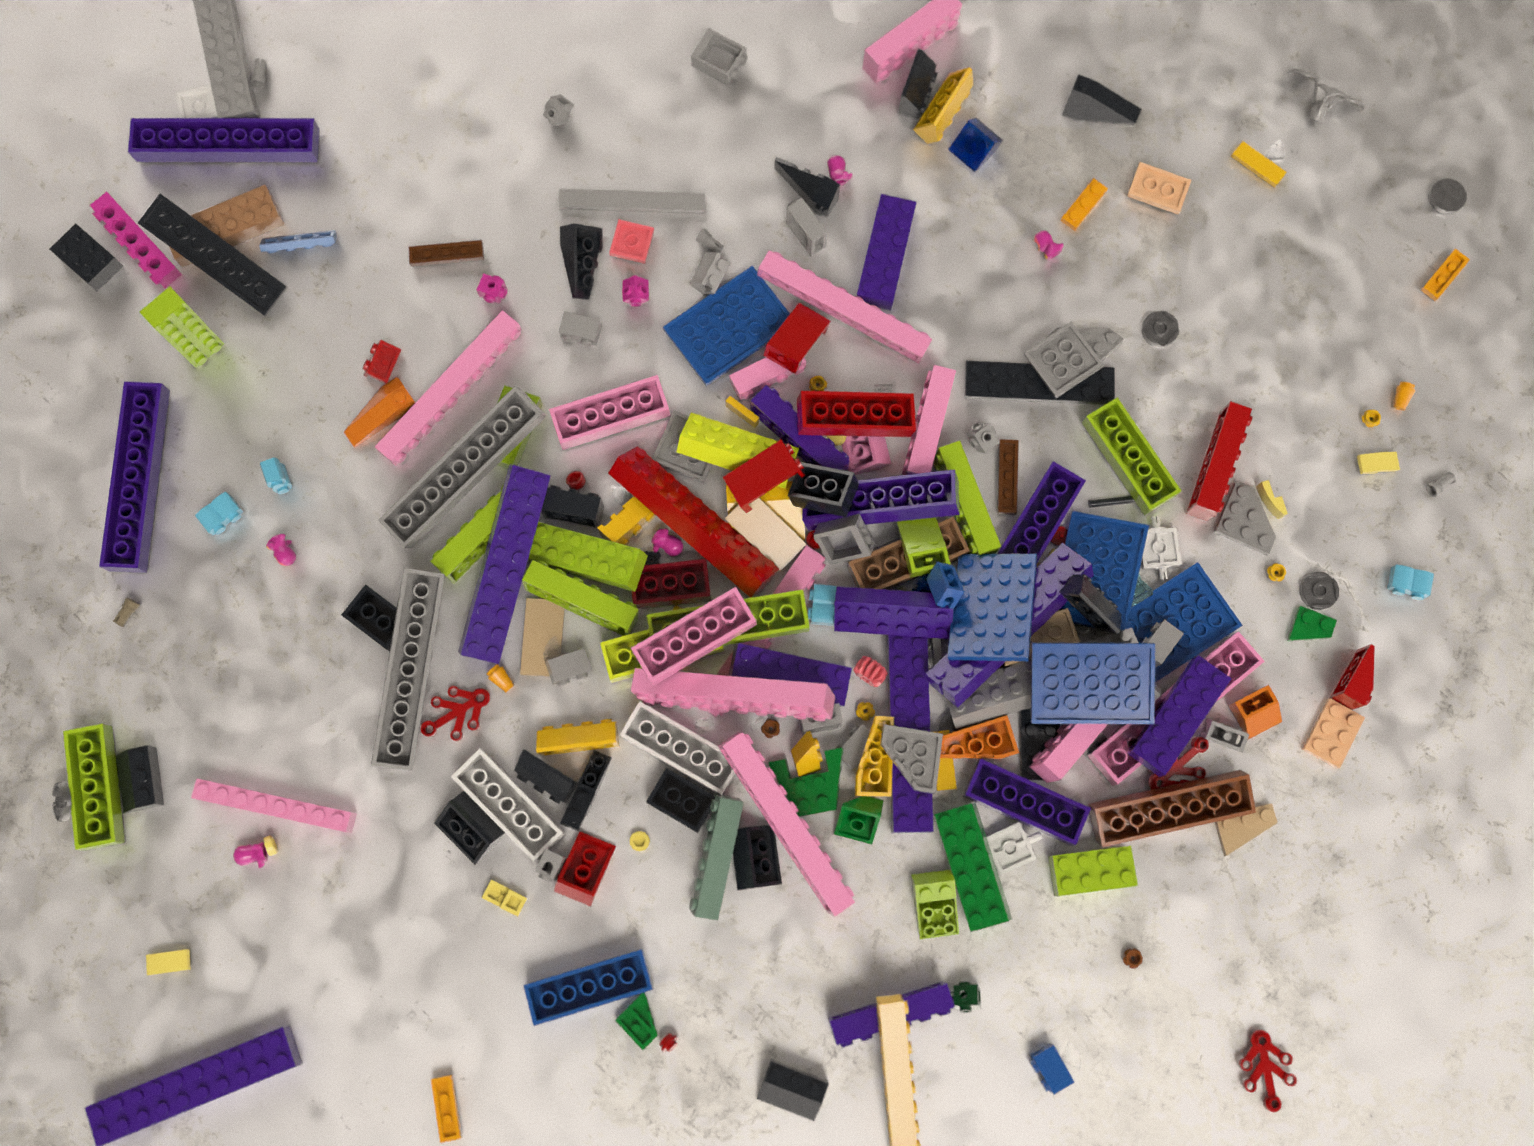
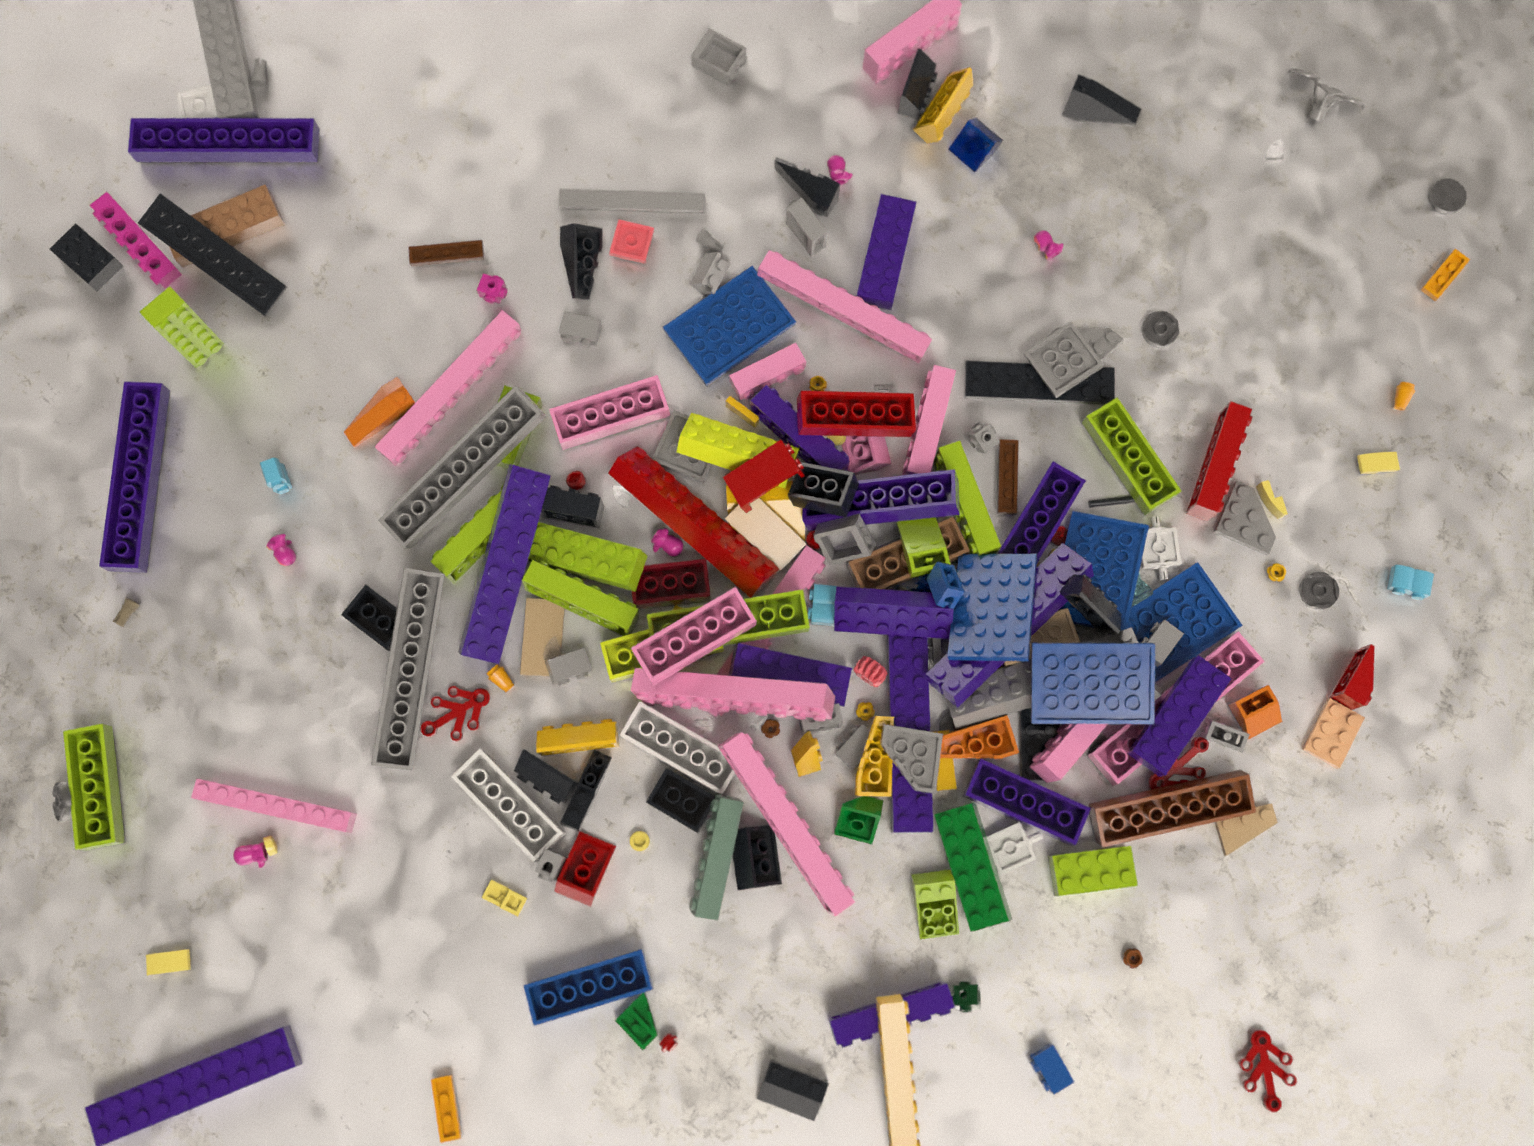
black slope [116,745,164,814] -> none
medium azure brick [195,492,244,535] -> none
medium blue plate [259,230,337,253] -> none
red bracket [362,340,402,384] -> none
black slope [434,791,505,865] -> none
light grey brick [543,94,574,126] -> none
yellow wedge [597,496,656,545] -> none
dark pink brick [622,275,649,307] -> none
black plate [644,551,661,565] -> none
red panel [763,303,831,374] -> none
green wing [768,747,844,817] -> none
light orange plate [1060,178,1108,231] -> none
light nougat plate [1127,162,1191,214] -> none
yellow tile [1231,141,1287,188] -> none
green wing [1287,606,1337,642] -> none
yellow plate [1362,410,1381,428] -> none
light grey pin [1426,472,1456,497] -> none

